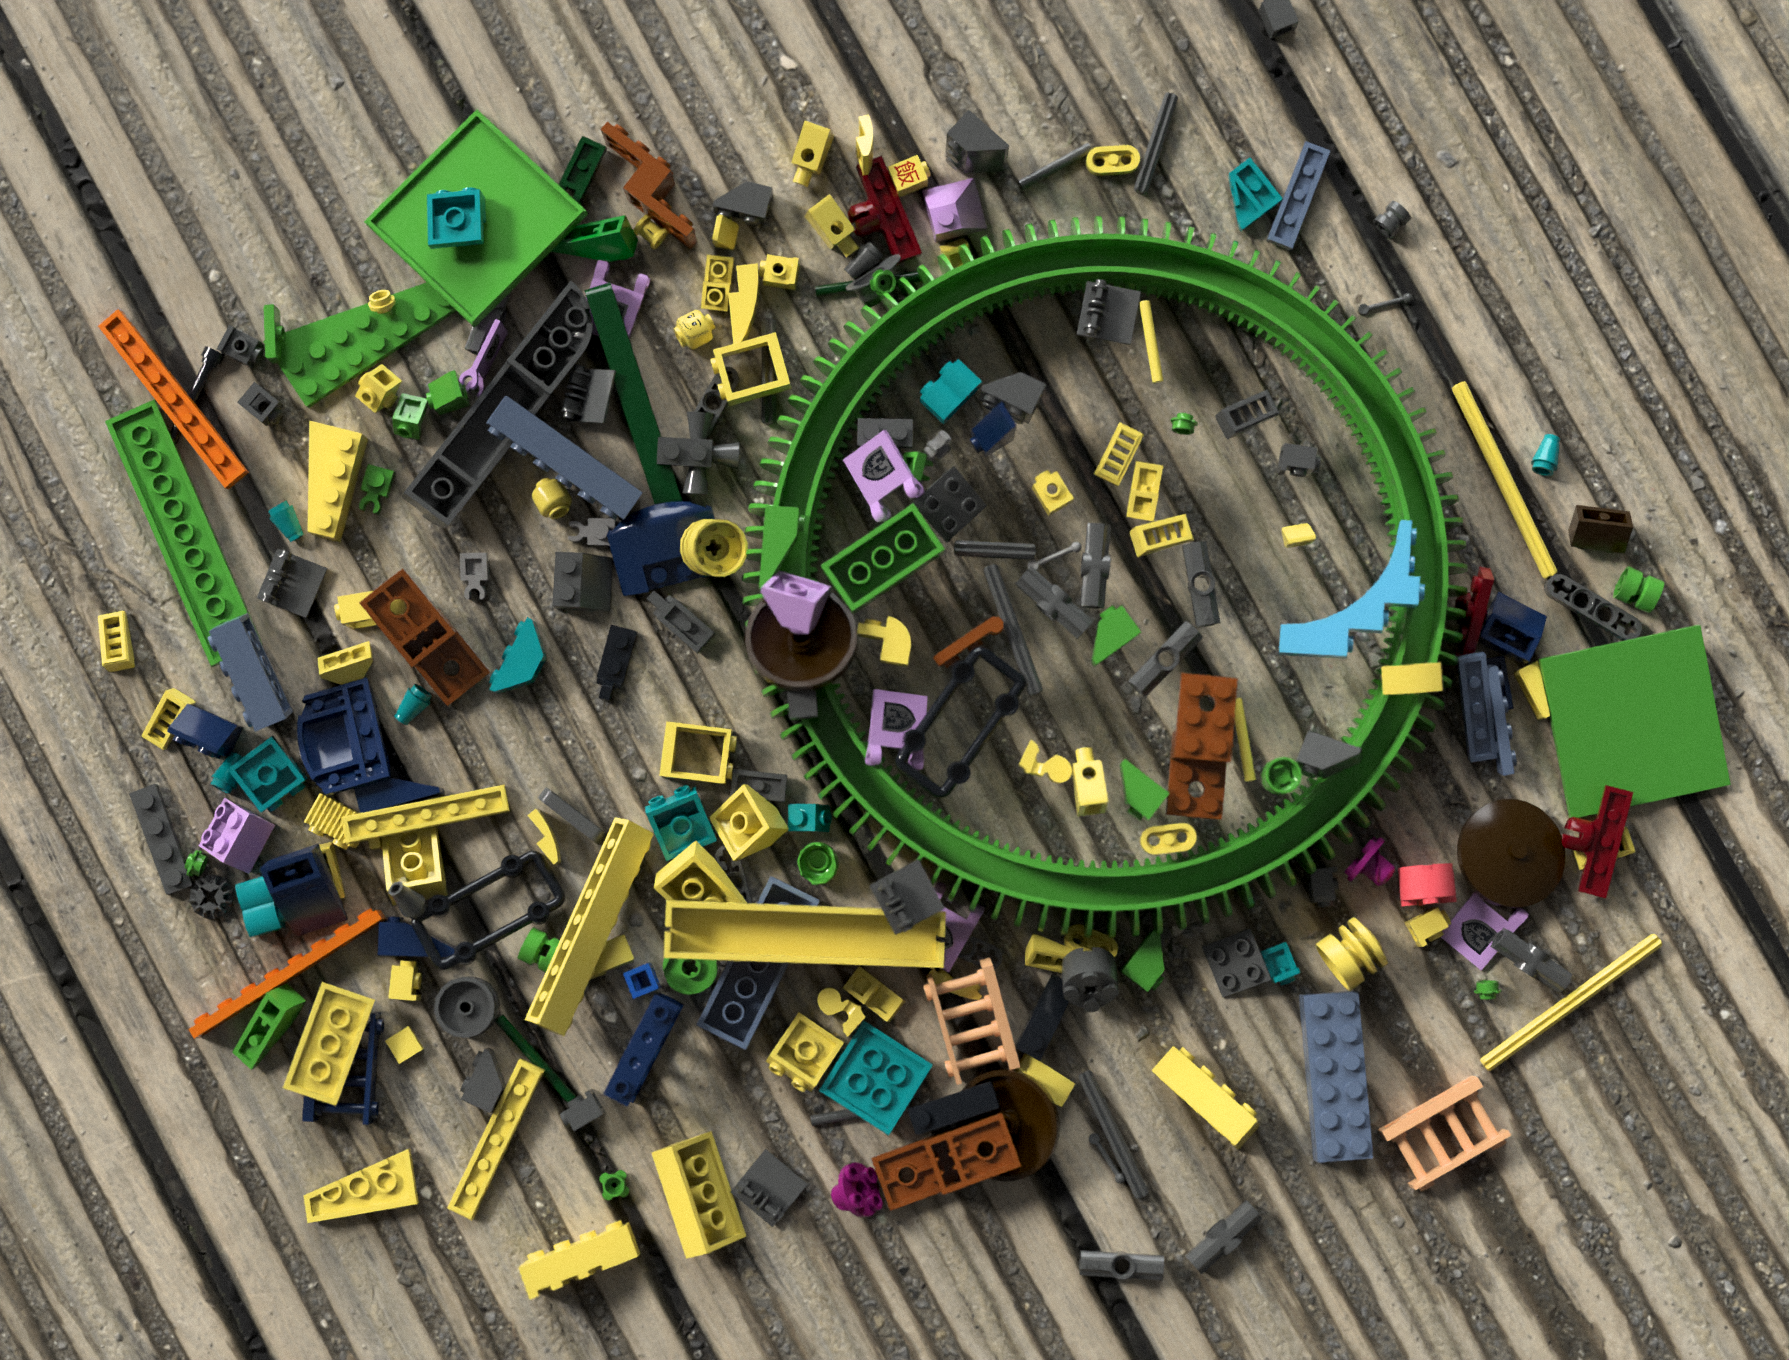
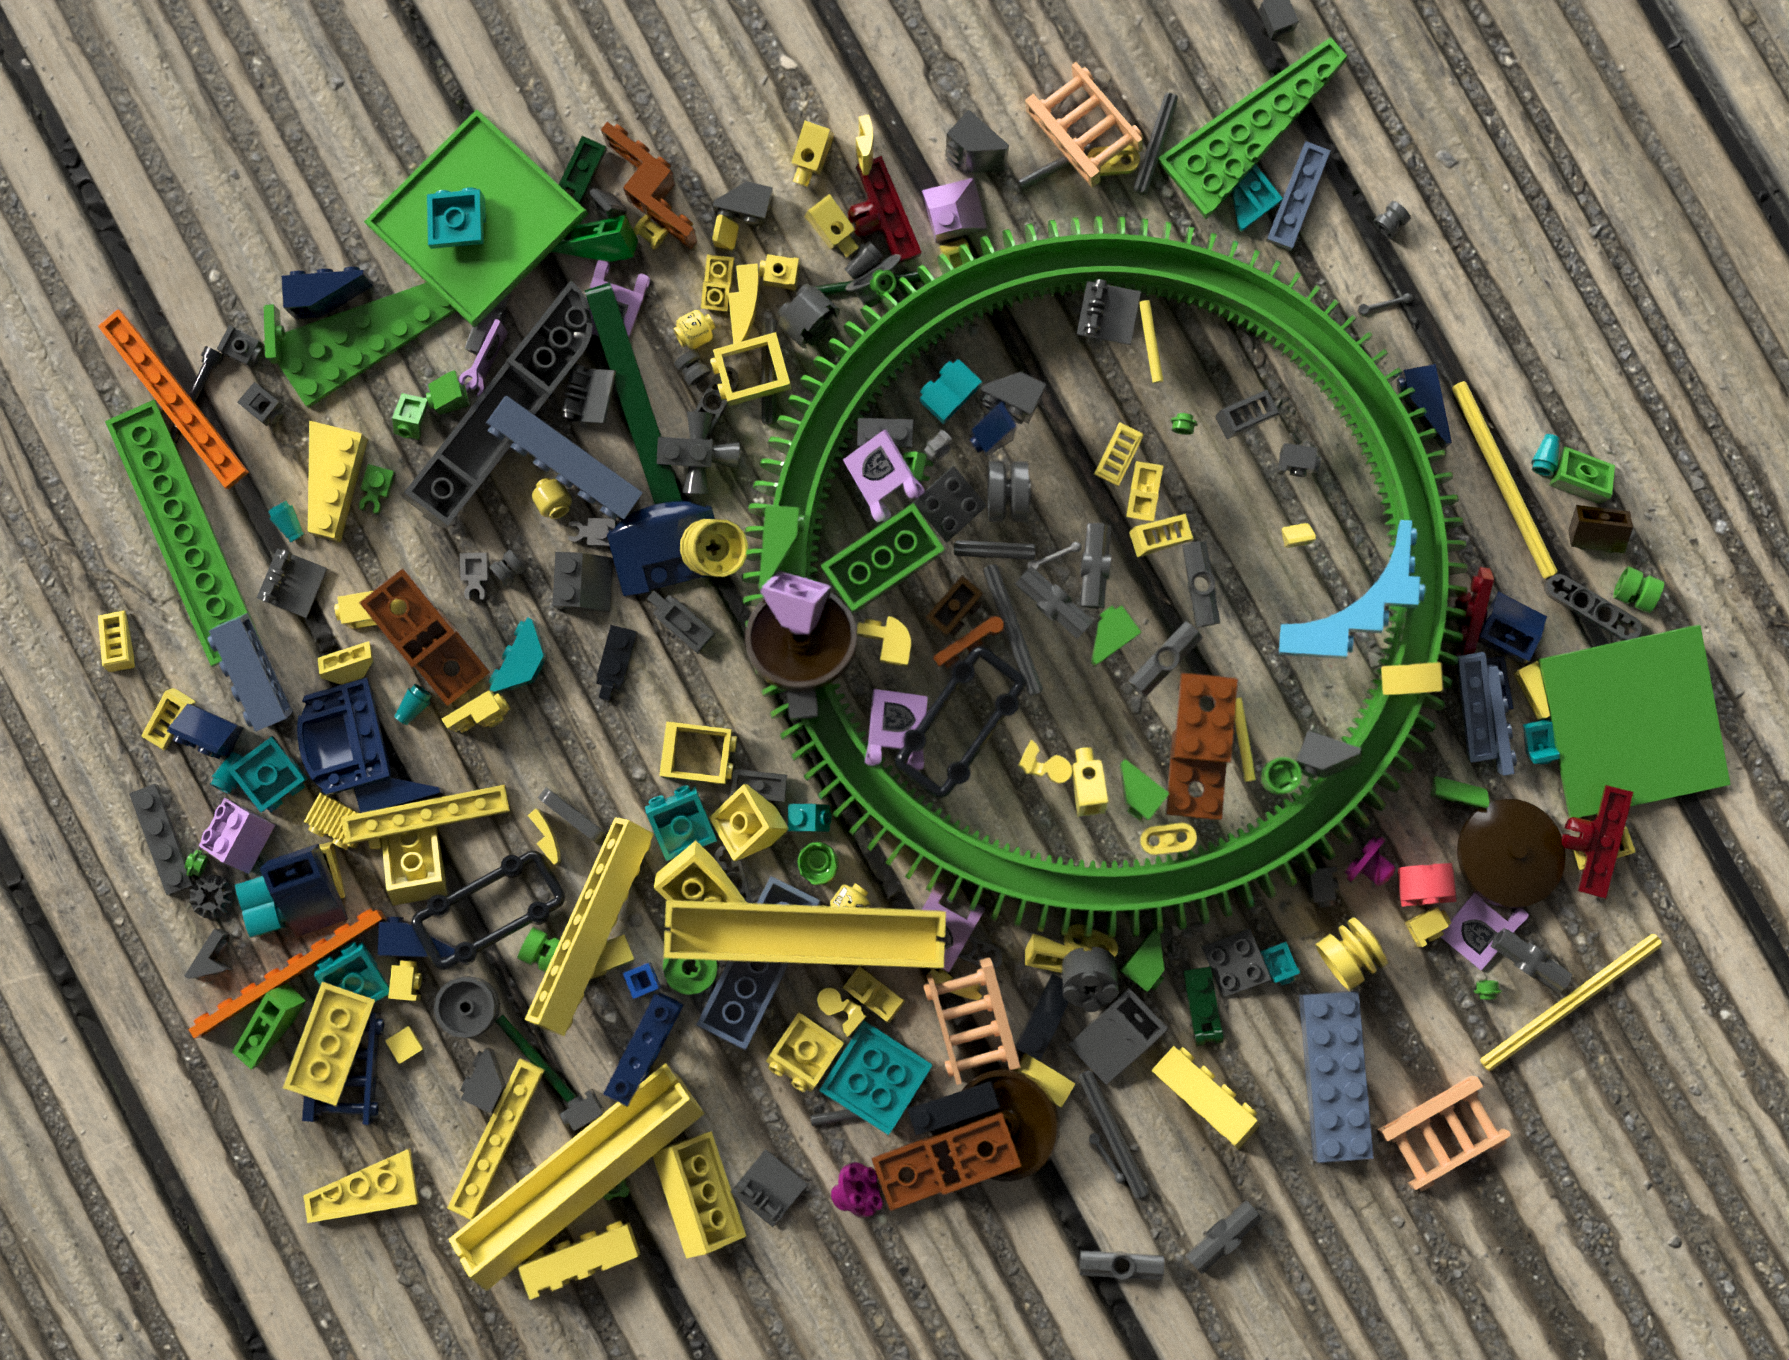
light yellow brick [355,364,402,413] -> none
light yellow plate [368,290,396,314] -> none
dark grey cone [388,881,427,919] -> none
dark grey hinge [869,859,945,935] -> none
light yellow brick [888,155,931,198] -> none
light yellow brick [1032,470,1074,516] -> none
none -> dark grey slope [184,929,233,979]
none -> dark blue slope [282,267,373,319]
none -> teal plate [314,941,390,1002]
none -> light yellow plate [442,690,511,733]
none -> light yellow piece [449,1063,705,1291]
none -> dark grey wheel [489,549,528,587]
none -> dark grey slope [590,188,627,219]
none -> dark grey wheel [674,349,711,387]
none -> dark grey brick [778,284,840,349]
none -> light yellow head [830,883,870,908]
none -> dark brown brick [925,575,983,638]
none -> dark grey wheel [988,461,1031,522]
none -> light nougat fence [1025,62,1143,188]
none -> dark grey slope [1068,988,1168,1084]
none -> bright green wing [1158,37,1347,219]
none -> dark green plate [1183,966,1224,1047]
none -> dark blue slope [1397,364,1452,448]
none -> bright green slope [1430,776,1489,808]
none -> teal bracket [1523,719,1560,765]
none -> bright green slope [1549,446,1615,504]

